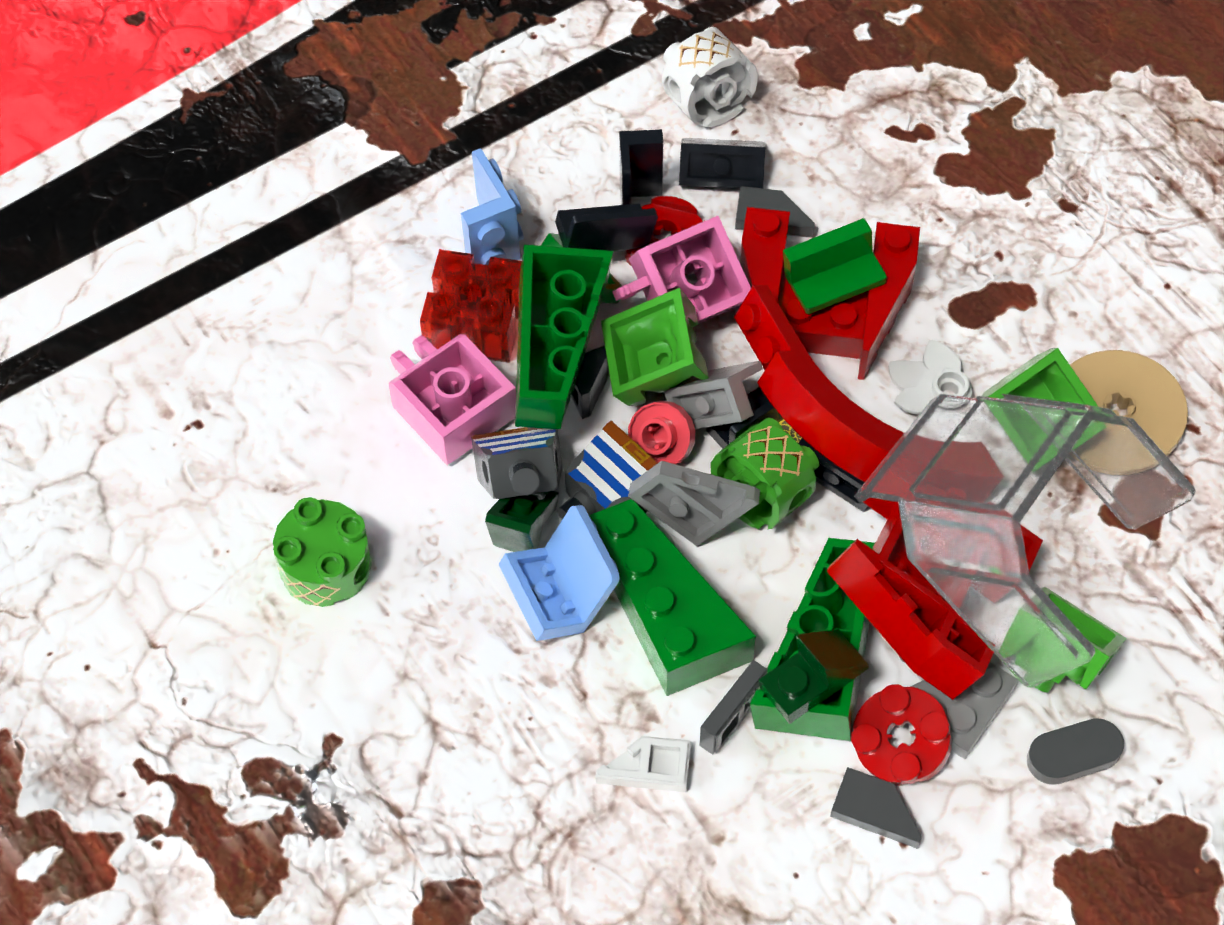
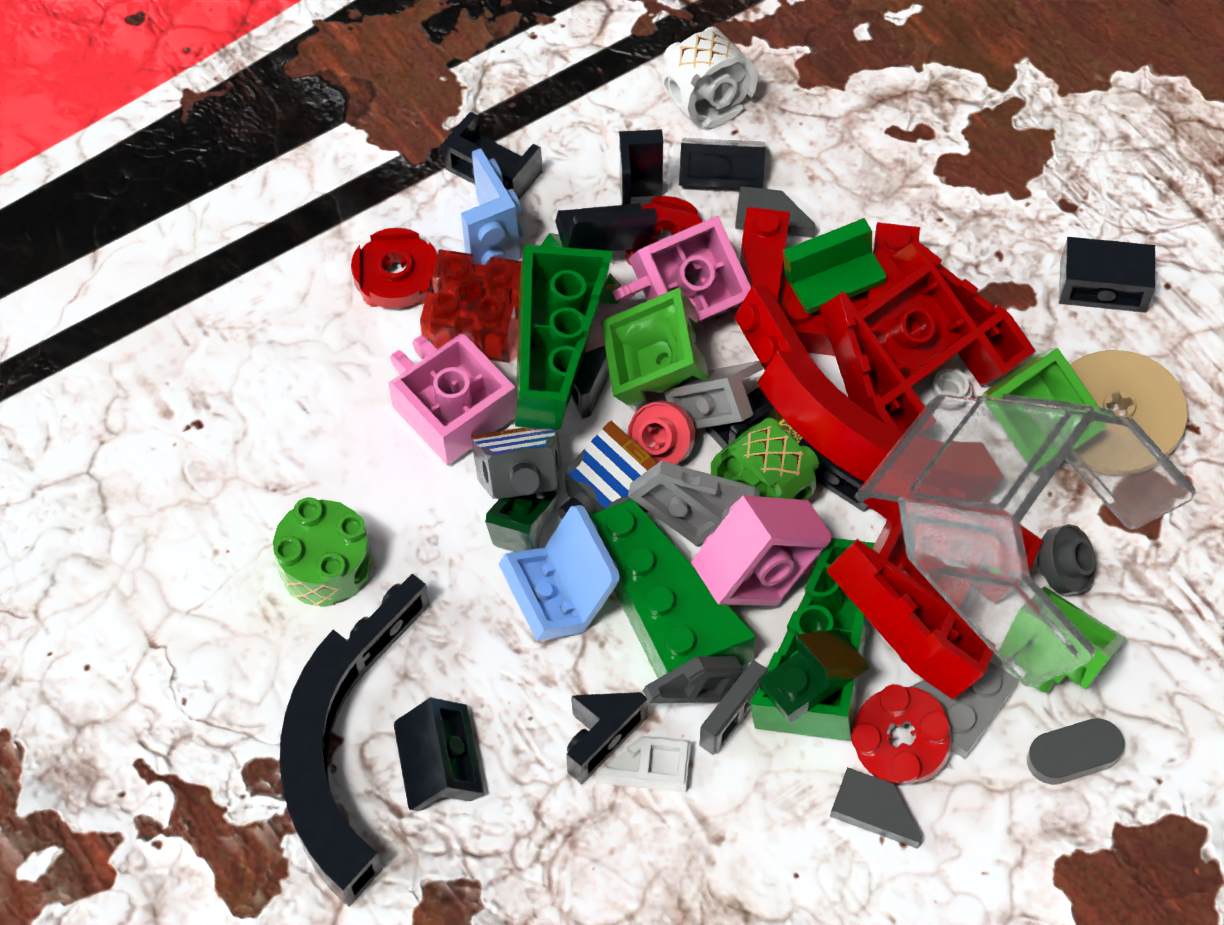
none -> black arch [279,574,430,907]
none -> red plate [351,228,439,308]
none -> black panel [394,697,484,811]
none -> black panel [443,112,543,200]
none -> black slope [566,692,648,785]
none -> dark grey tile [643,656,743,703]
none -> bright pink hinge [691,495,832,606]
none -> red wedge [819,239,1036,438]
none -> dark grey plate [1037,524,1096,595]
none -> black panel [1059,236,1155,313]

